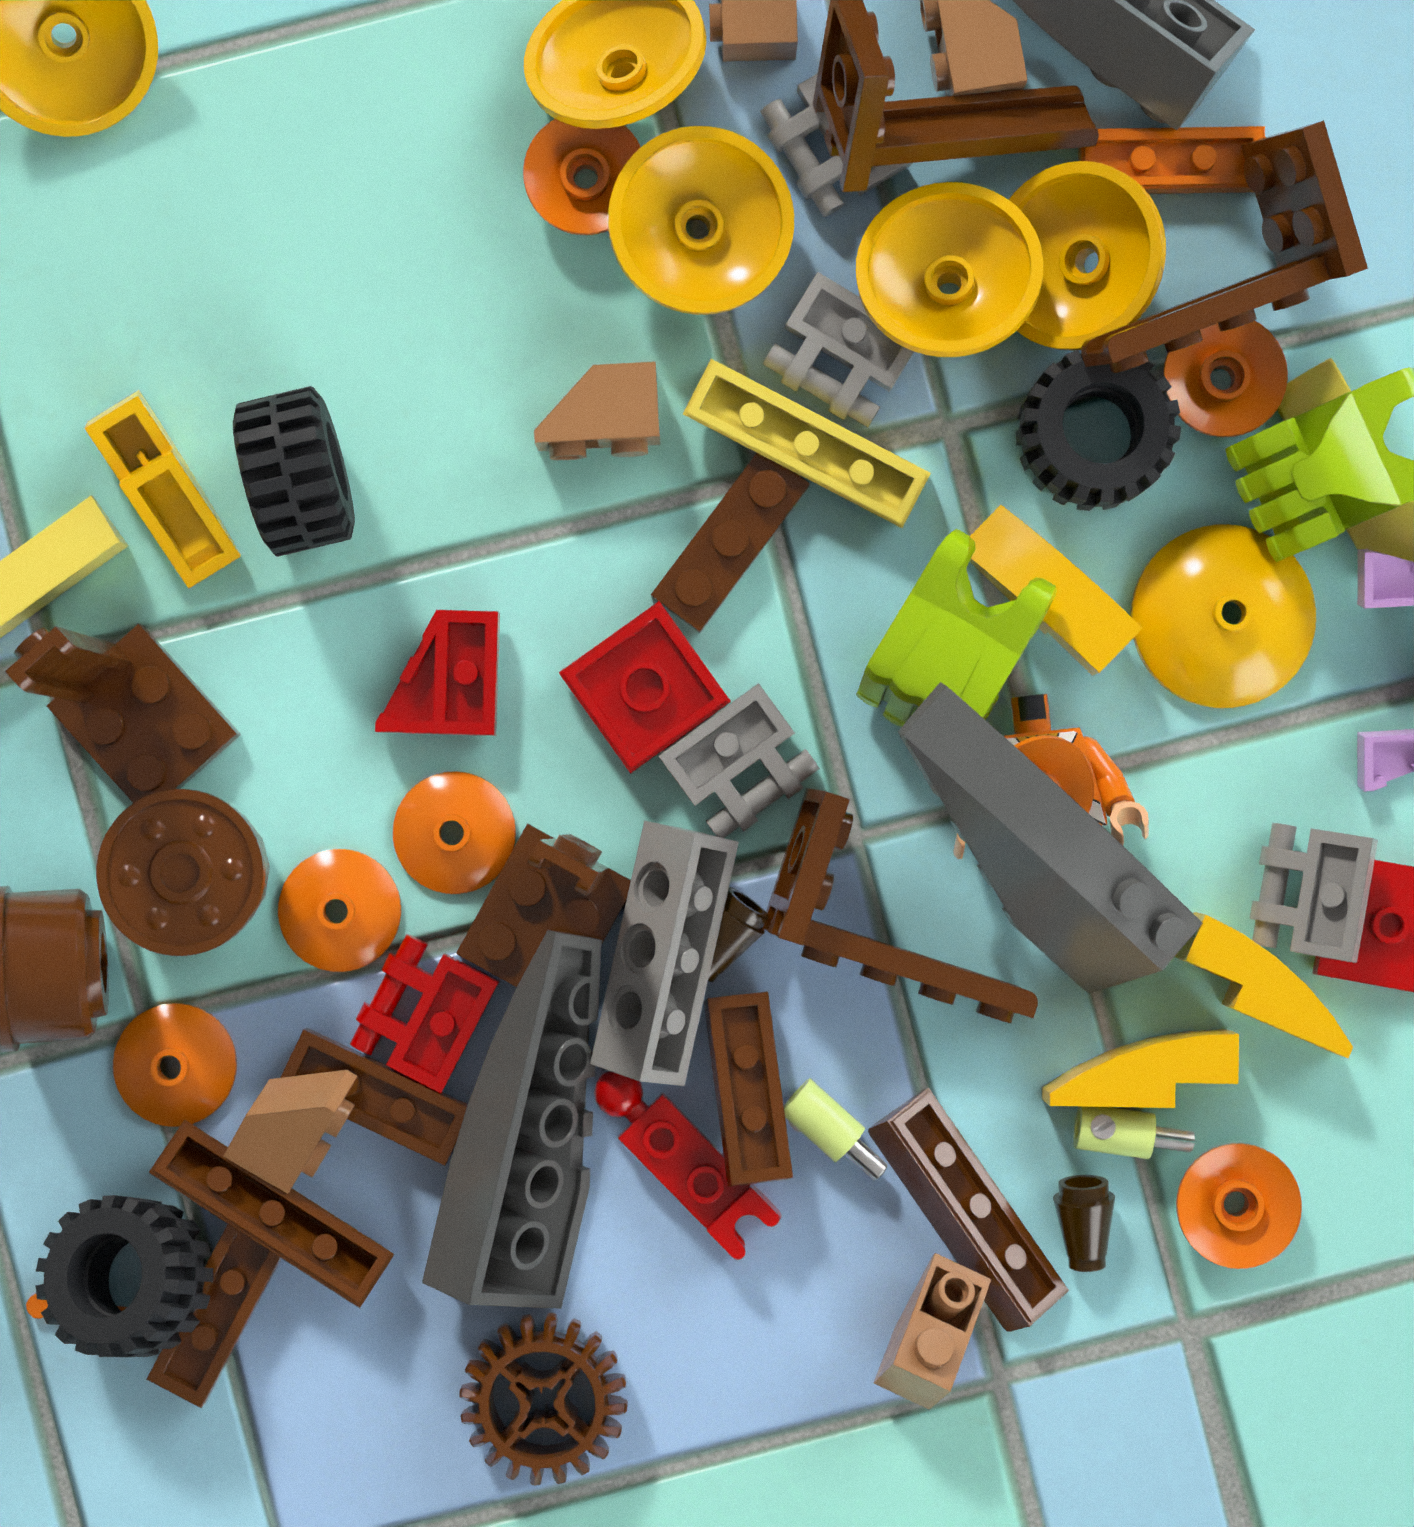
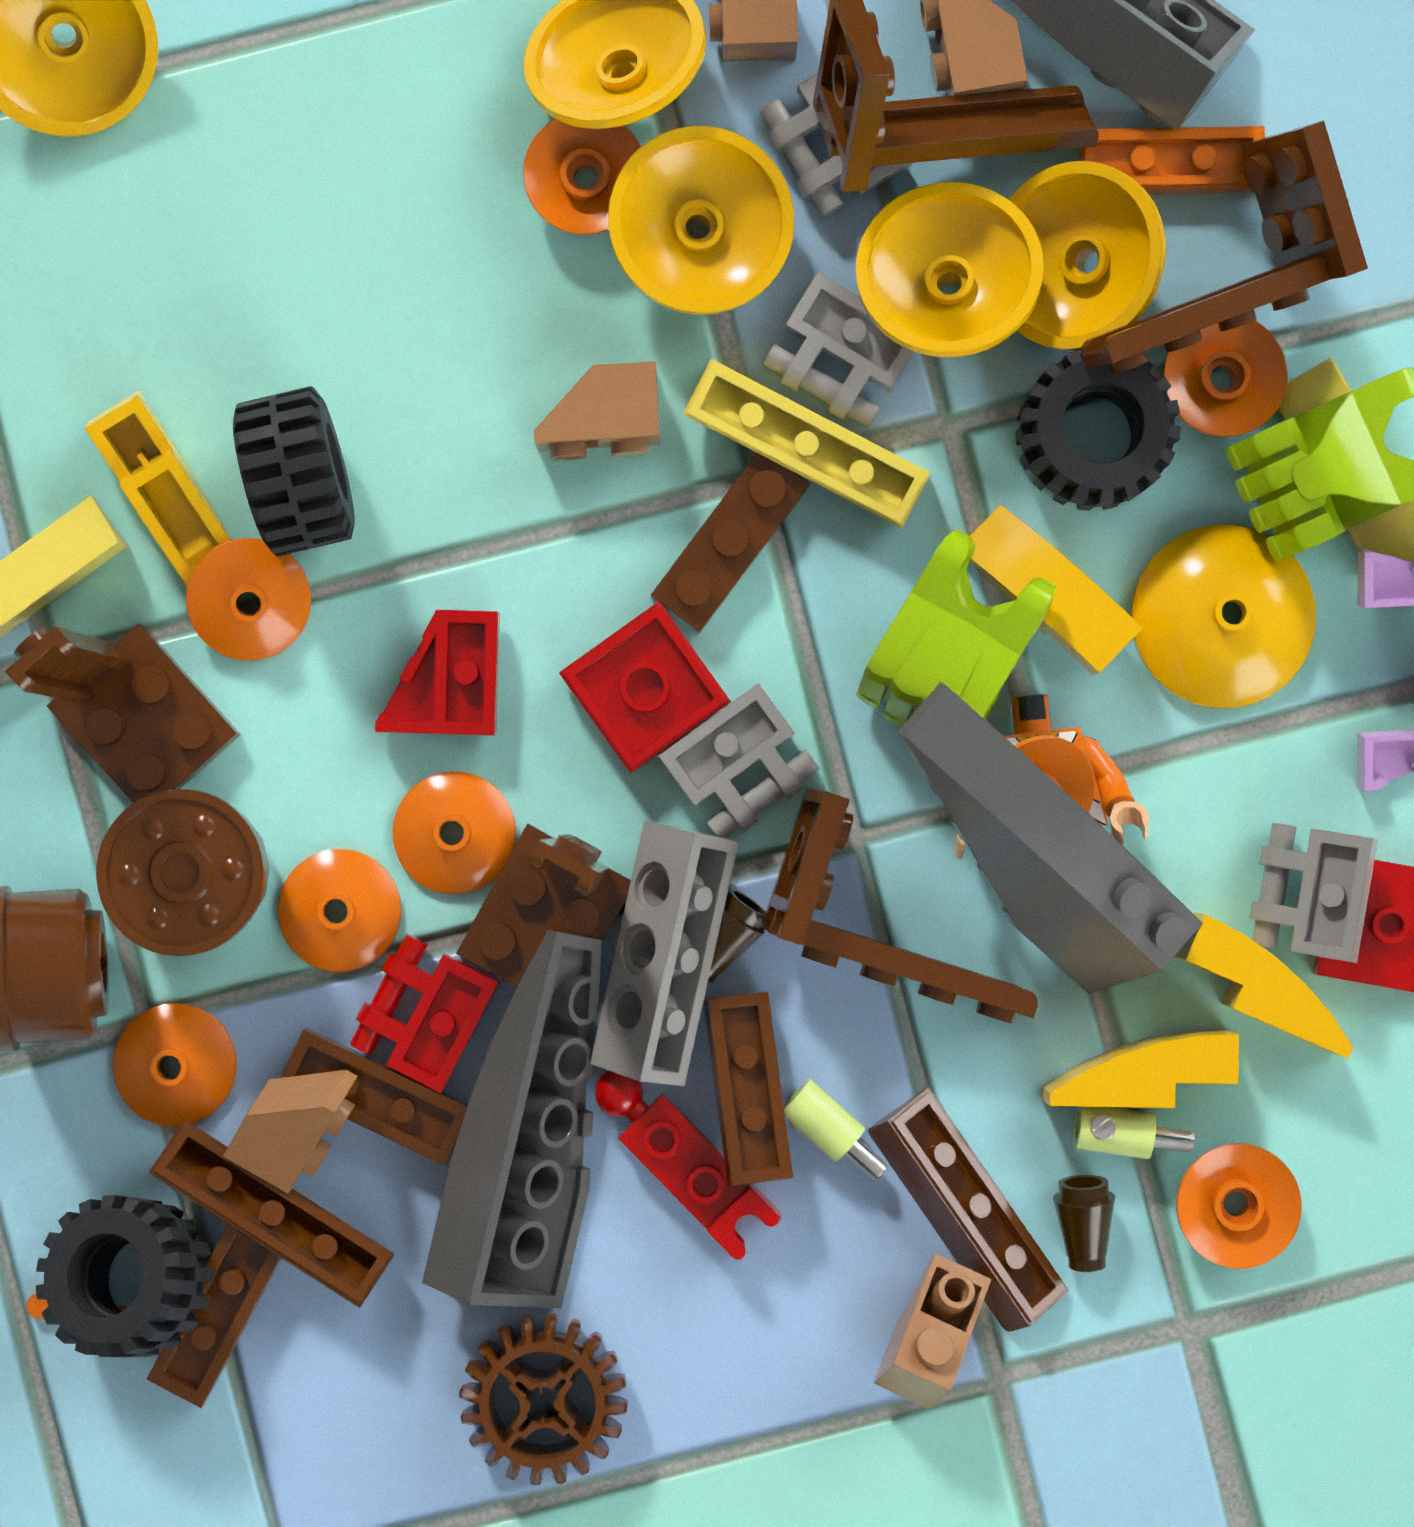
none -> orange dish [186,538,311,661]

